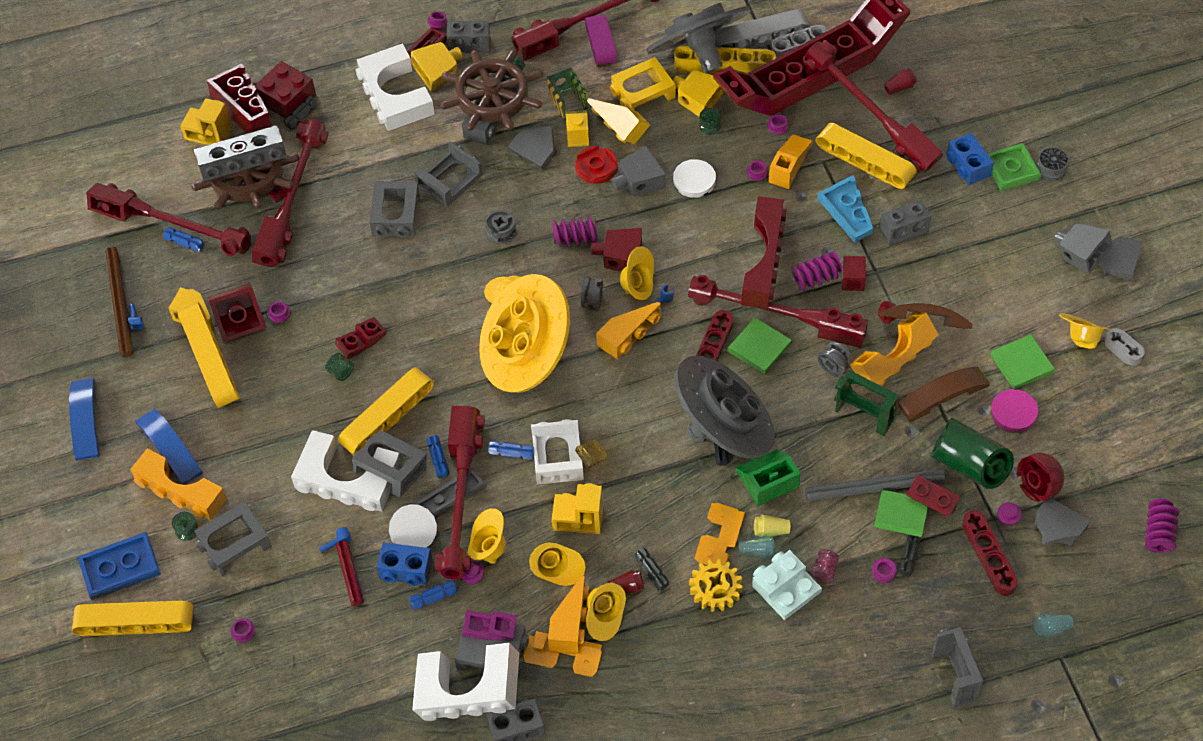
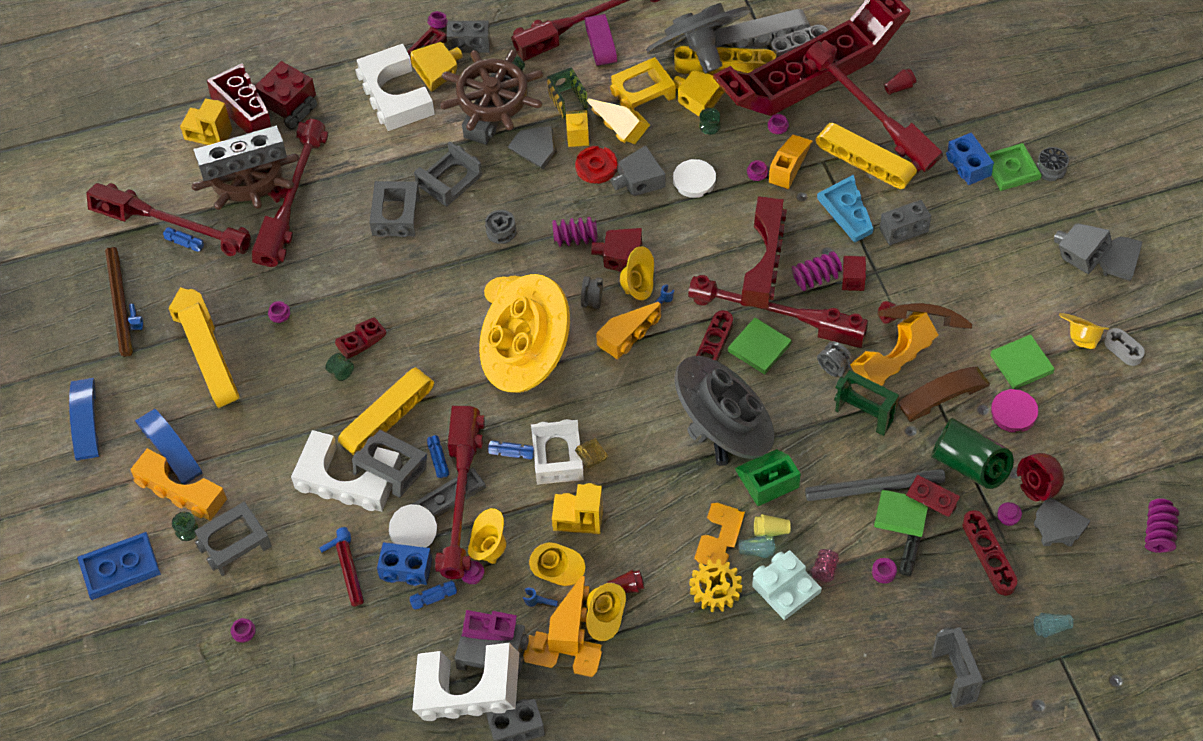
yellow beam [72,601,193,636] -> none
dark red slope [208,283,266,343] -> none
pearl dark grey axle [635,548,669,591] -> none
none -> blue hand [523,587,558,607]

